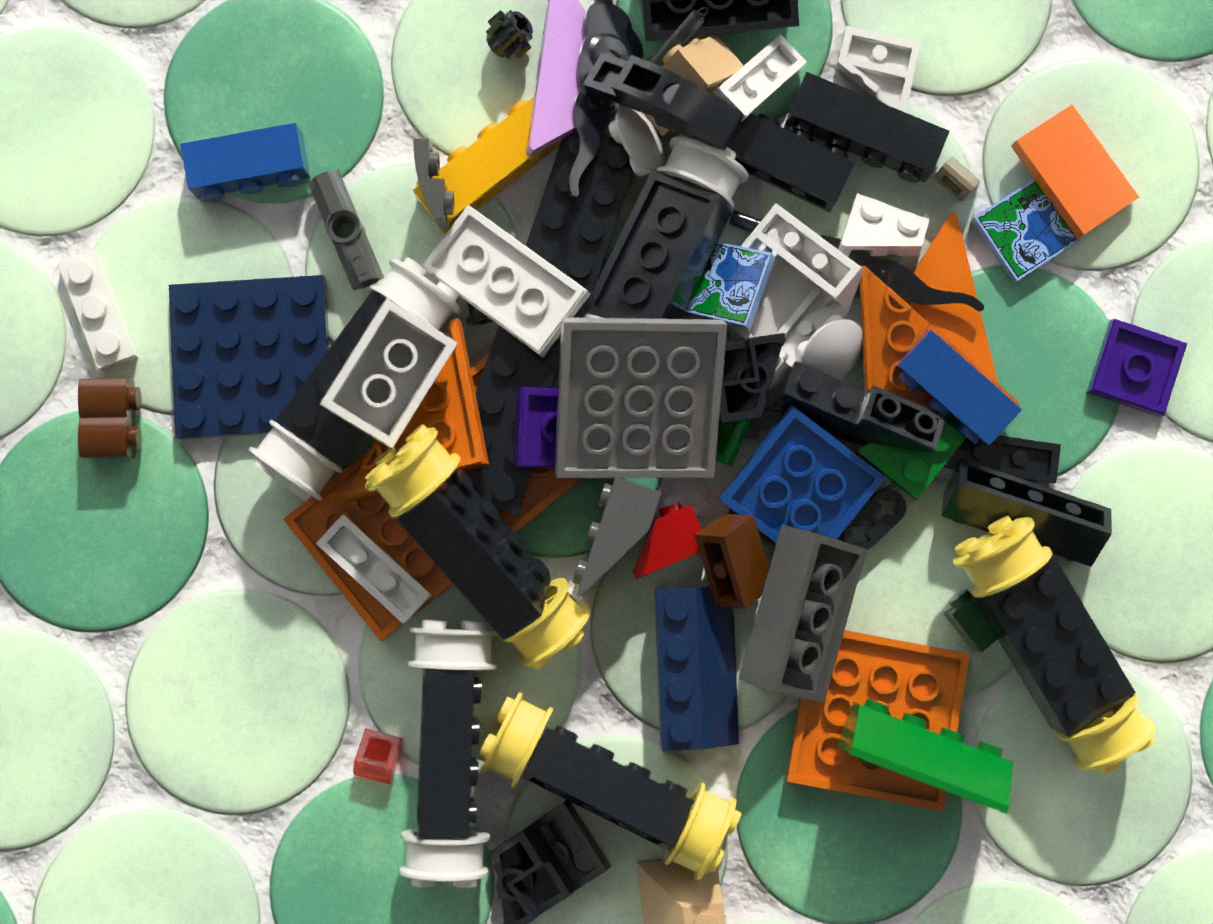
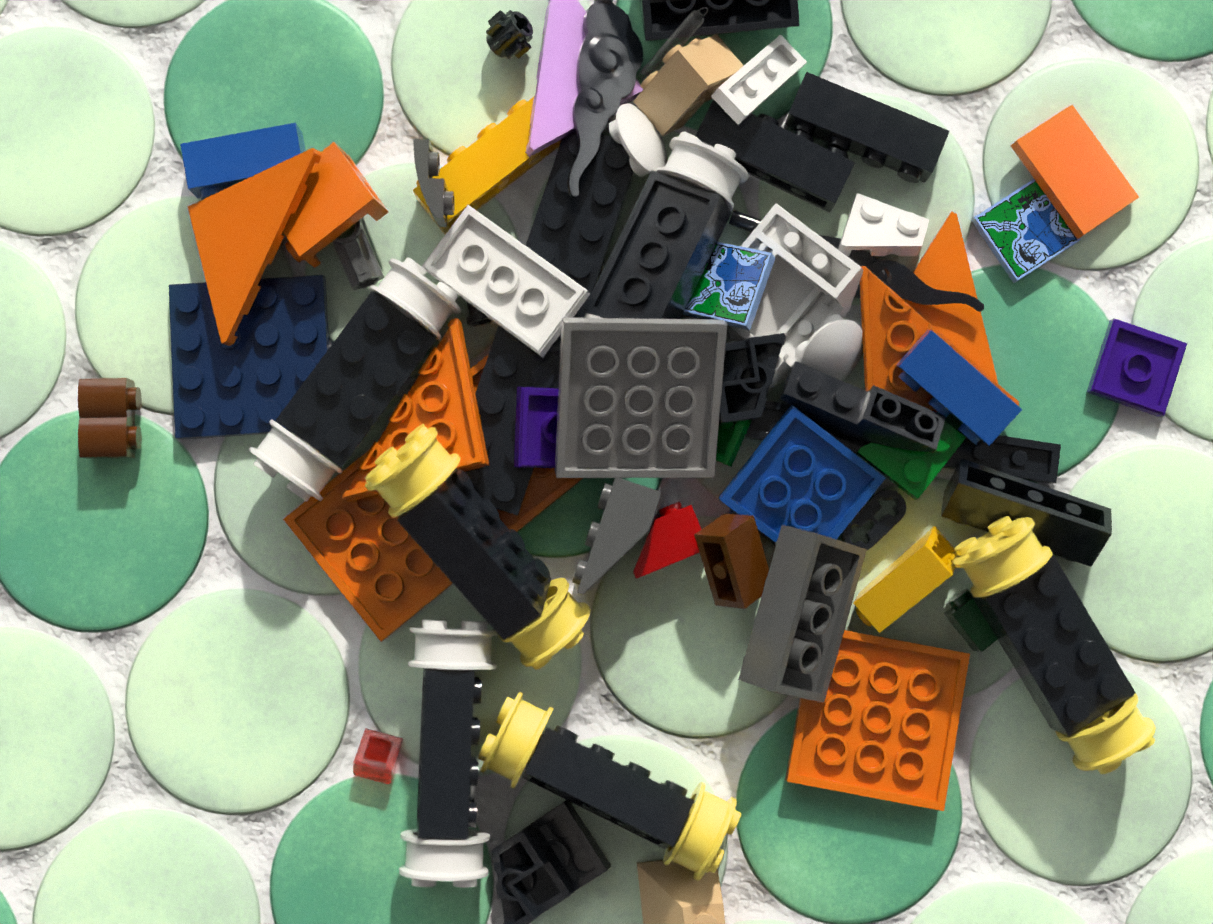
white plate [57,249,138,371] -> none
white plate [316,514,432,624] -> none
white brick [319,298,457,448] -> none
black slope [583,52,744,150] -> none
dark blue slope [654,587,739,751] -> none
white wing [836,26,921,112] -> none
green slope [837,698,1013,814] -> none
dark tan slope [934,157,980,201] -> none
none -> orange tile [188,148,321,346]
none -> orange panel [282,142,389,268]
none -> yellow slope [853,526,957,633]

